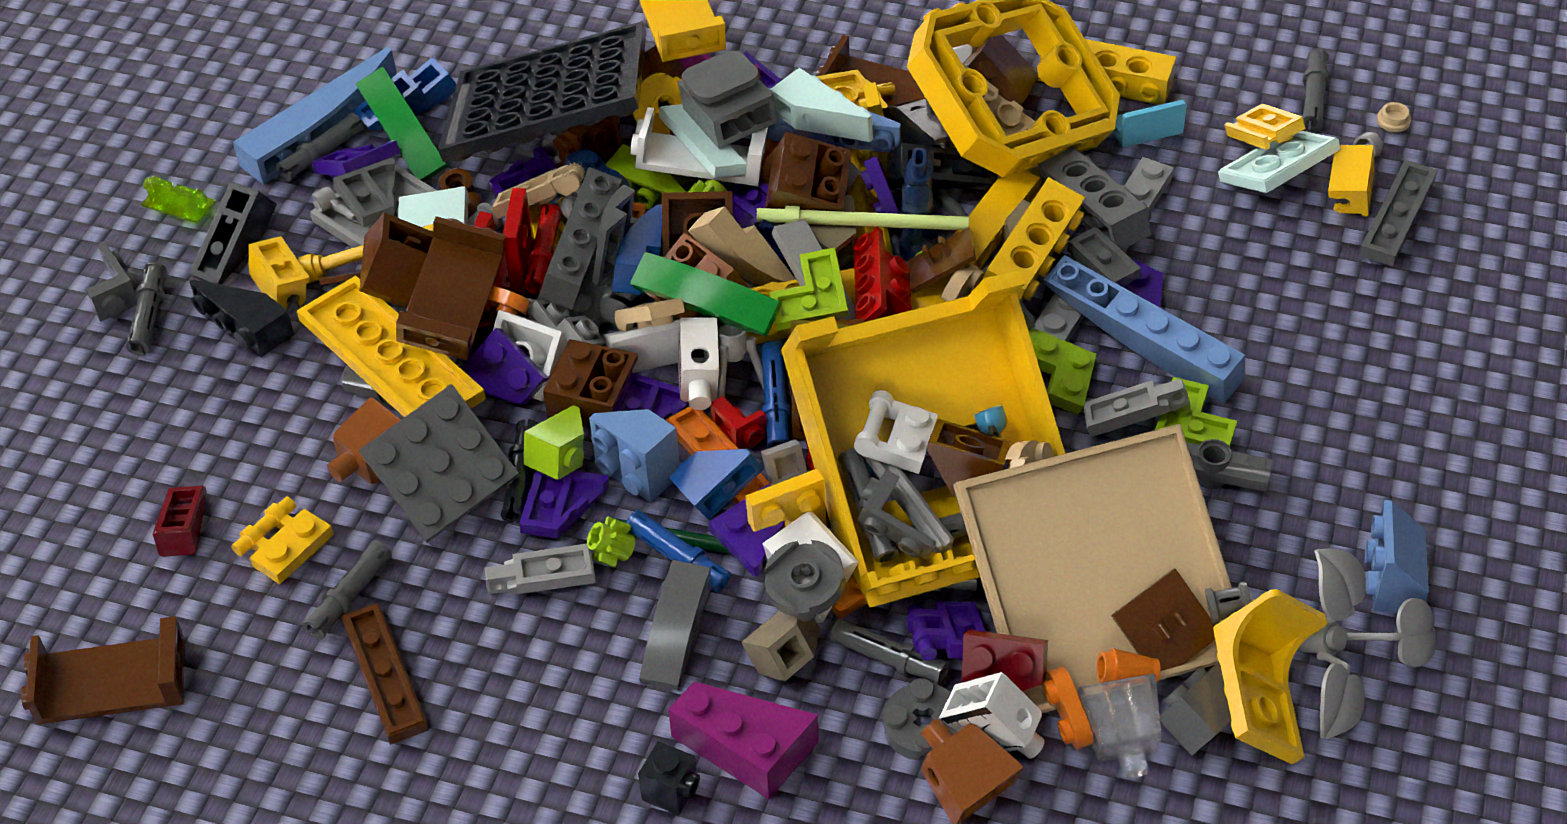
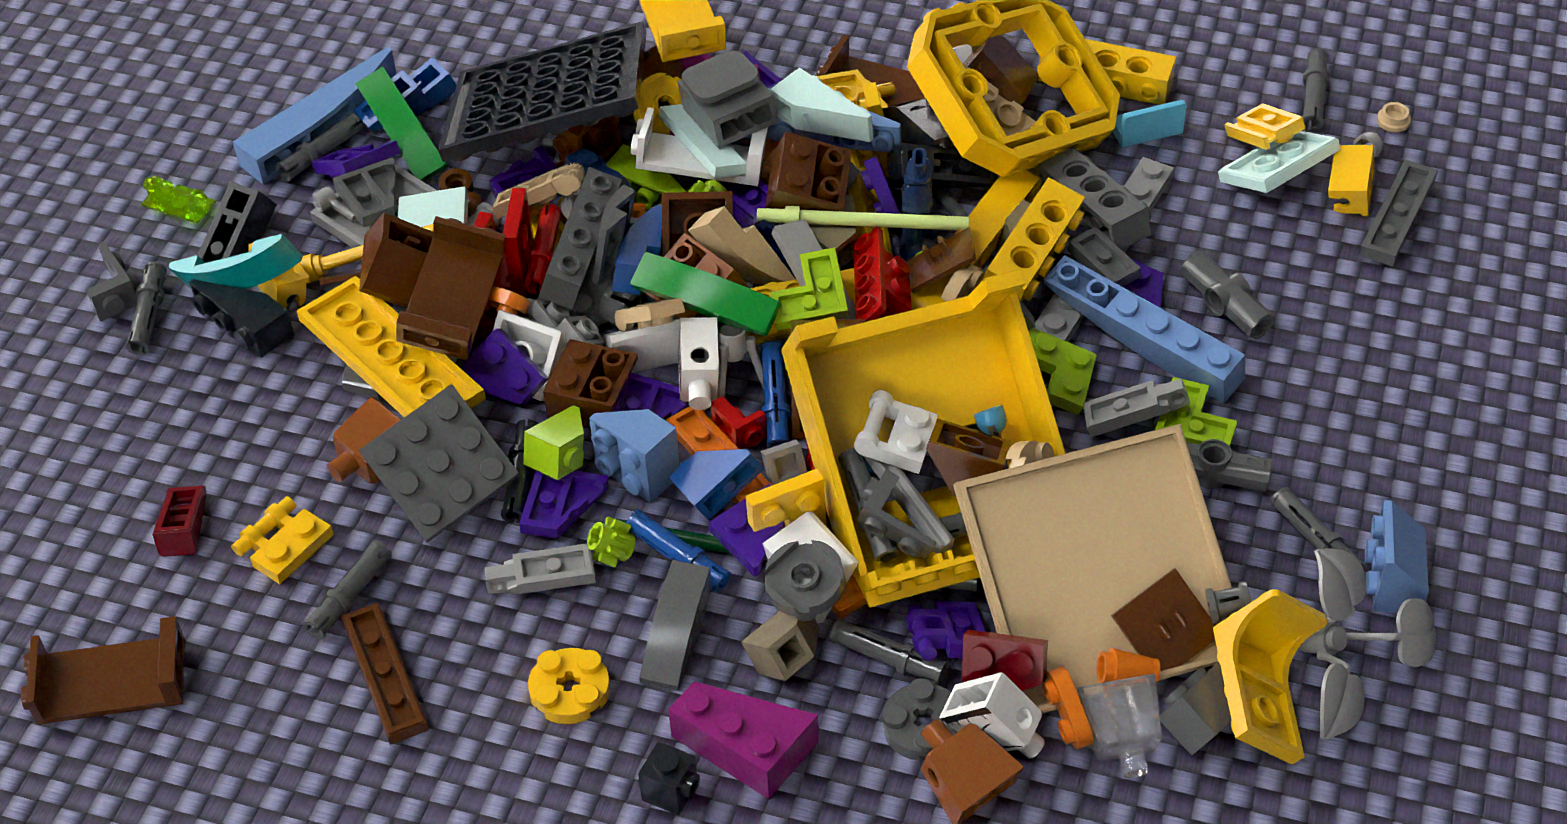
none -> teal slope [168,234,303,290]
none -> yellow plate [528,648,610,724]
none -> dark grey piece [1181,250,1275,340]
none -> dark grey pin [1270,487,1365,569]

